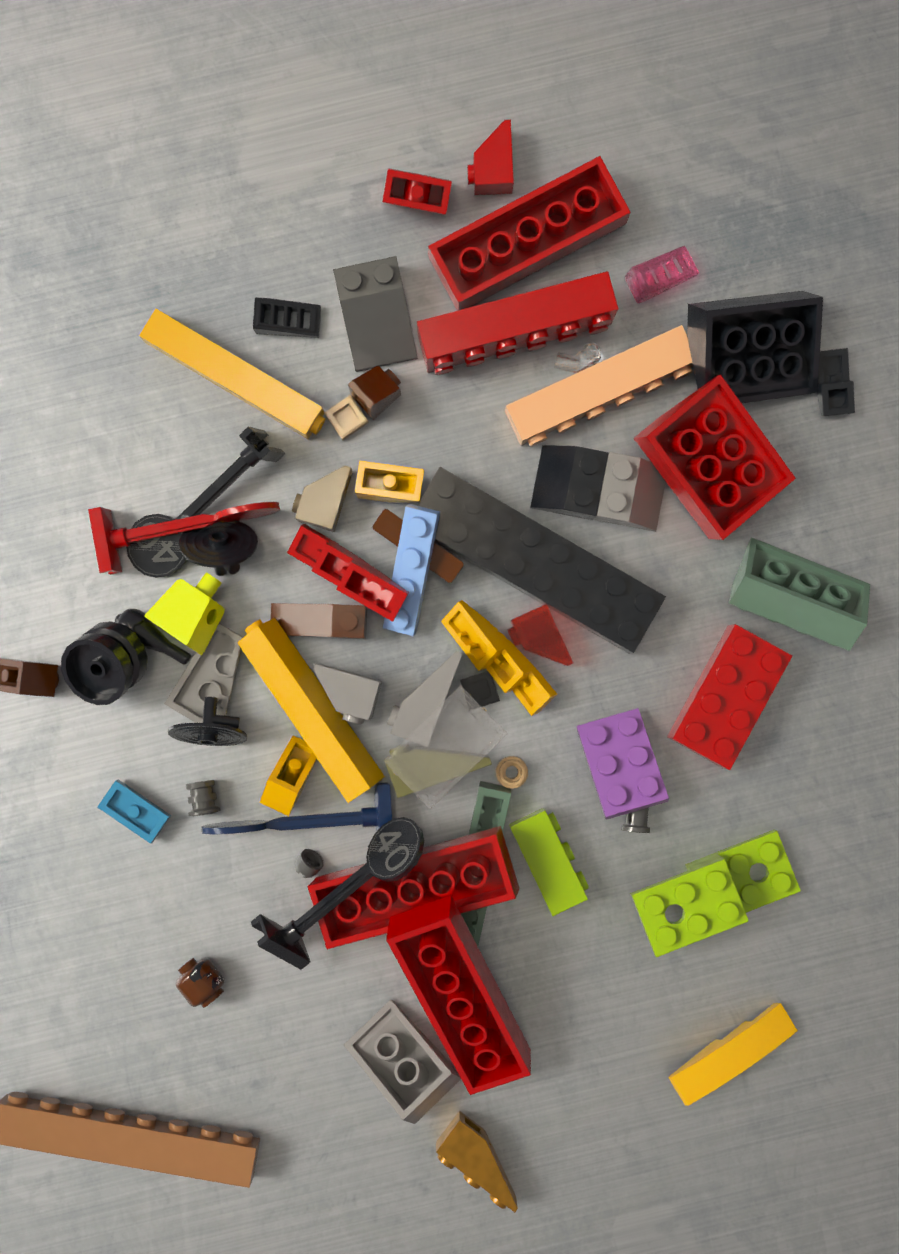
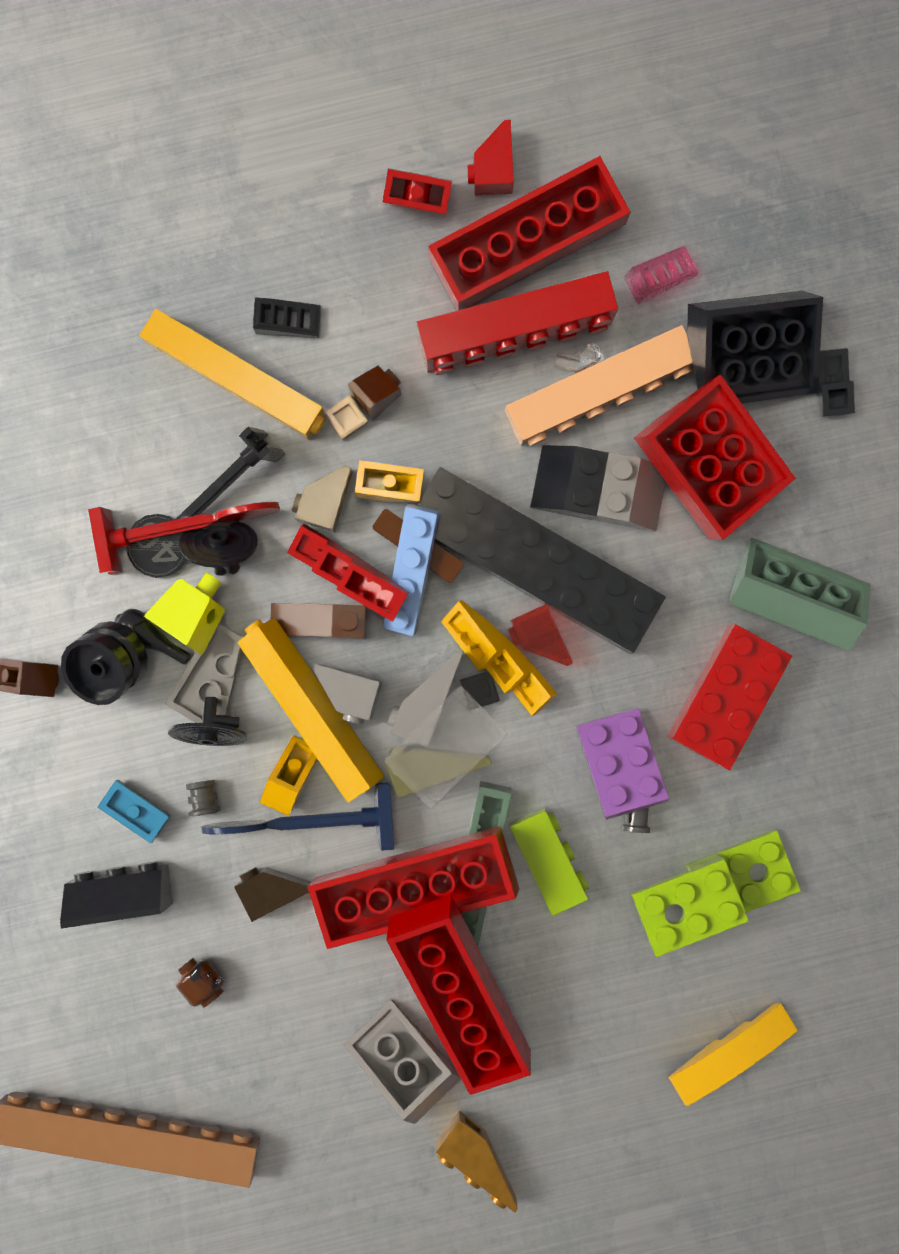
black piece [251,817,425,970] -> none
dark grey hinge [295,849,323,878] -> none
dark grey slope [333,256,418,372] -> none
tan plate [496,756,528,789] -> none
none -> black slope [60,861,173,929]
none -> dark brown slope [234,867,311,922]

